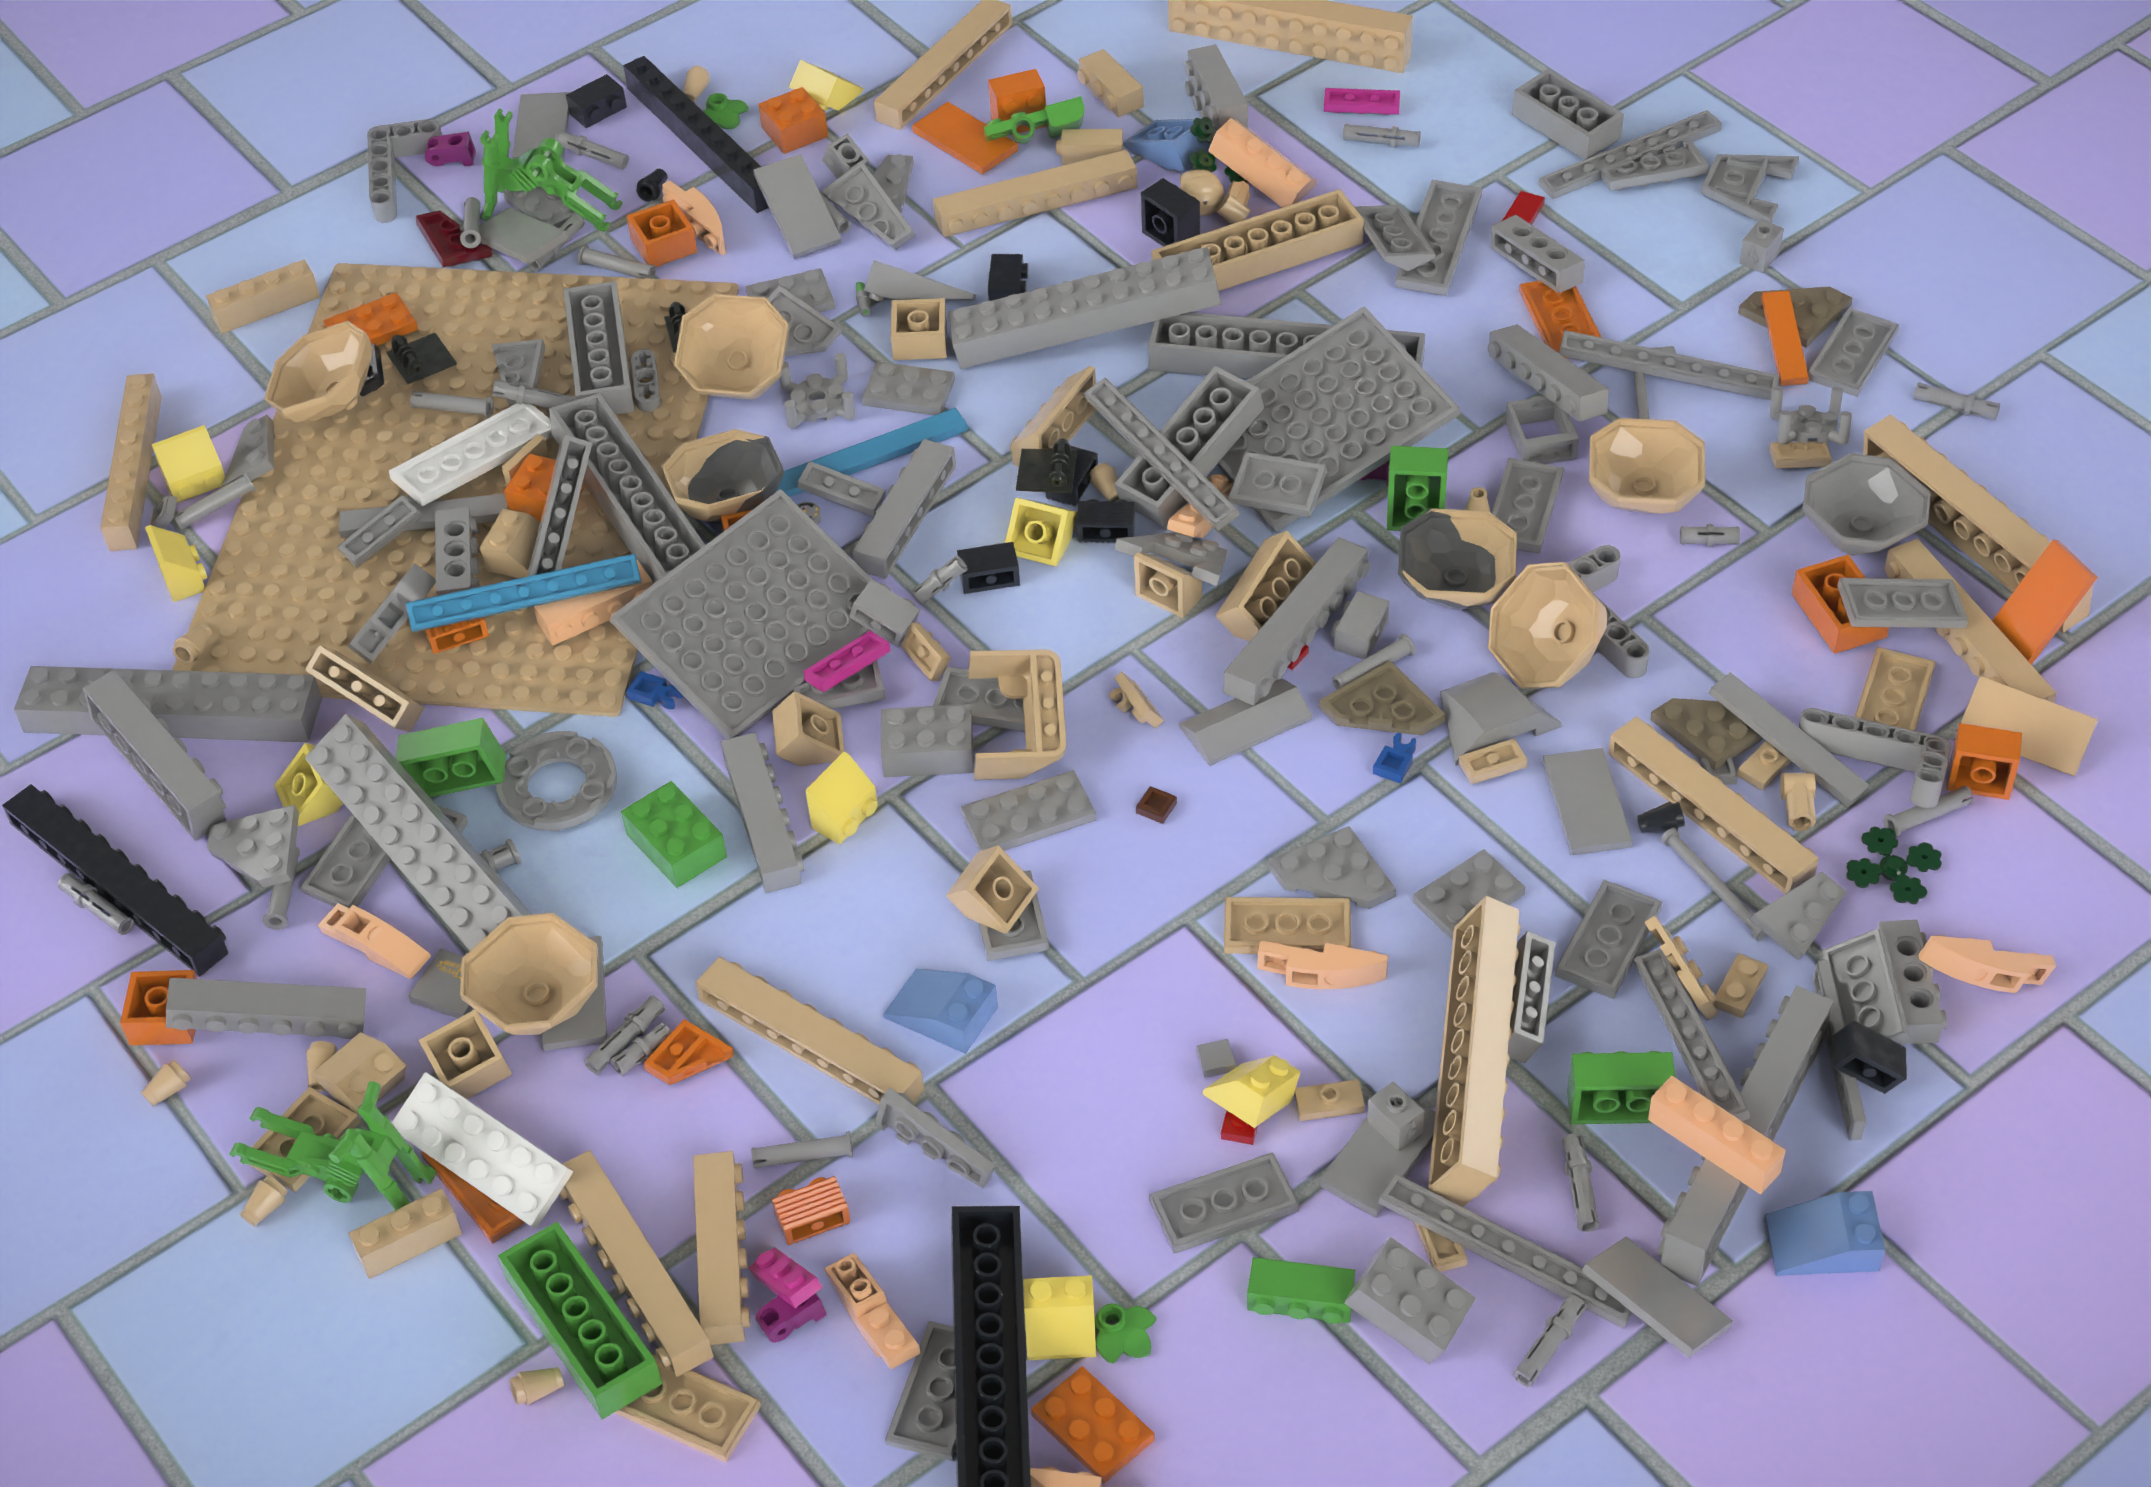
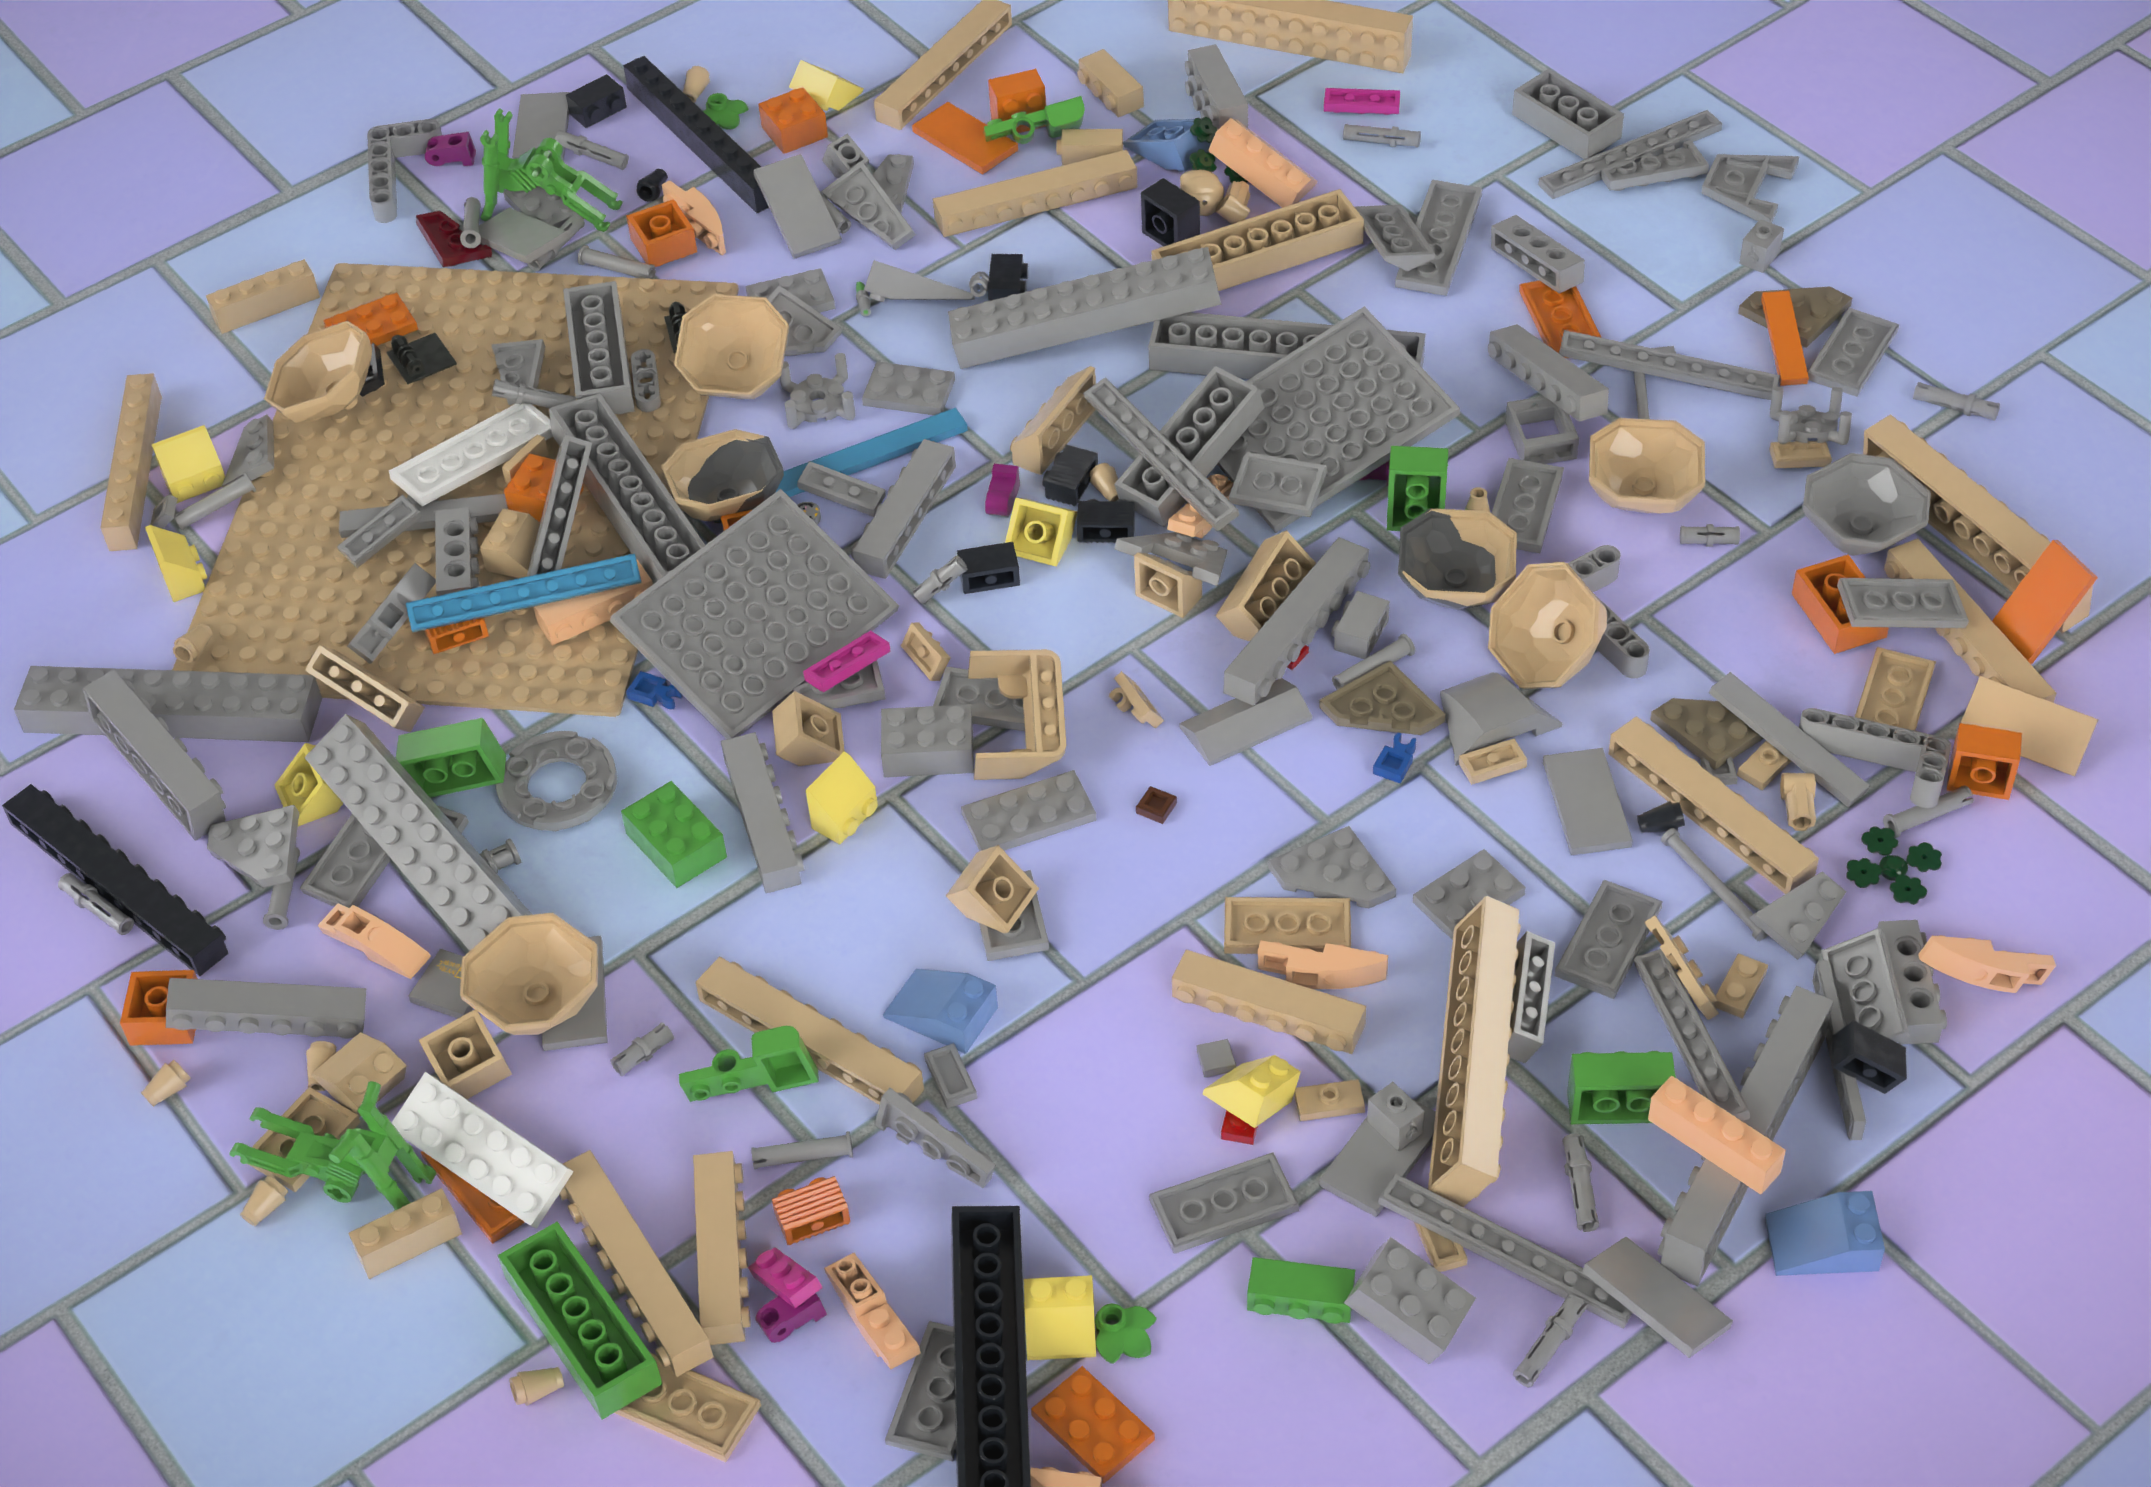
light grey pin [410,391,494,418] -> none
light grey pin [584,996,665,1075] -> none
orange wing [644,1019,734,1085] -> none
light grey brick [849,579,920,648] -> none
tan brick [891,298,947,360] -> none
pearl dark grey hinge [1016,438,1077,493] -> none
red tile [1502,191,1545,225] -> none
none -> bright green plate [679,1026,819,1102]
none -> light grey tile [924,1043,977,1109]
none -> light grey pin [969,272,990,297]
none -> magenta leg [985,463,1020,517]
none -> tan brick [1172,949,1366,1054]

